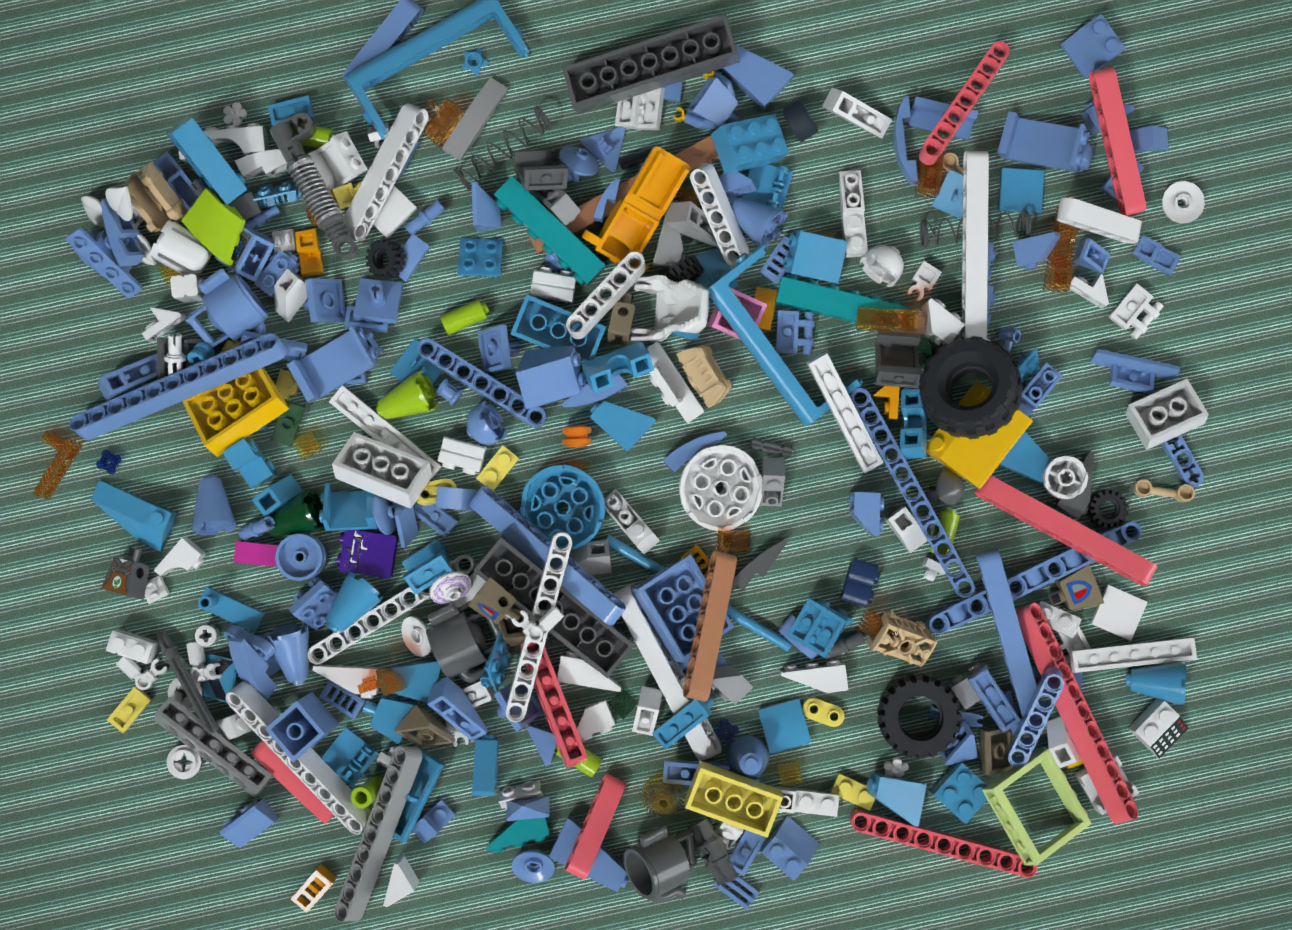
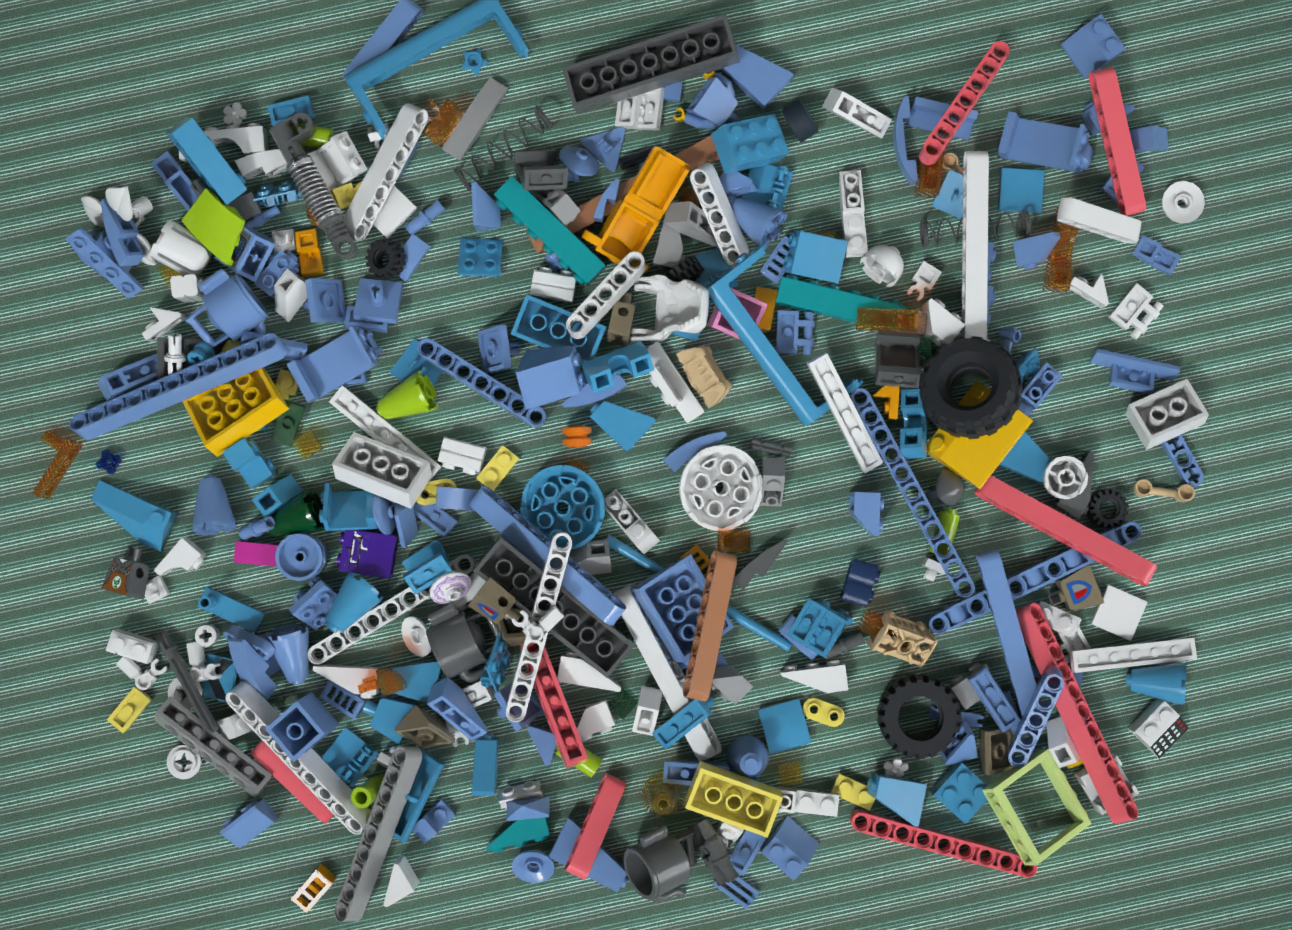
tan piece [123,161,188,232] -> none
medium blue bush [435,379,463,406] -> none
lime brick [440,299,490,336] -> none
medium blue cylinder [466,401,507,445] -> none
clear blue plate [714,719,739,744] -> none
white slope [885,506,927,553] -> none
medium blue slope [1072,238,1111,274] -> none

